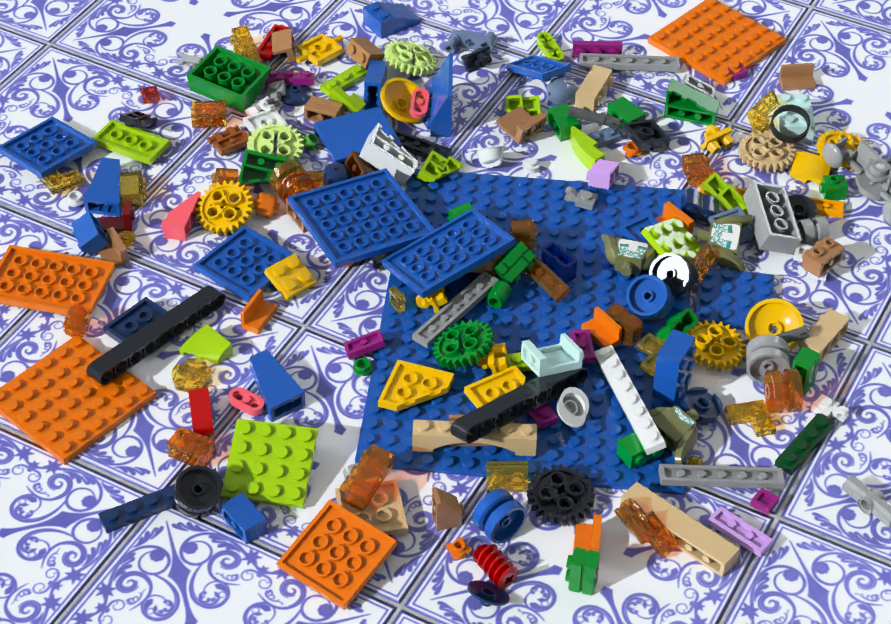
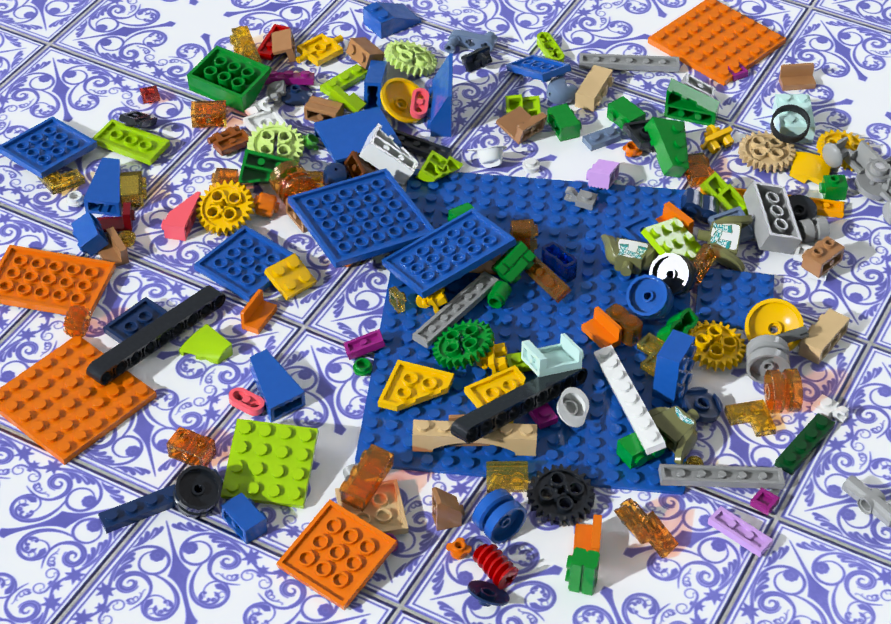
clear yellow plate [172,358,212,392] -> none
light grey plate [174,52,203,67] -> none
red beam [188,387,214,437] -> none
dark grey pin [567,105,620,129] -> none
lime slope [570,126,605,170] -> none
magenta plate [570,329,595,364] -> none
magenta plate [572,40,623,58] -> none
tan brick [620,482,740,577] -> none
clear yellow plate [746,91,780,134] -> none
green brick [788,347,821,395] -> none
none -> green wedge [644,117,689,178]

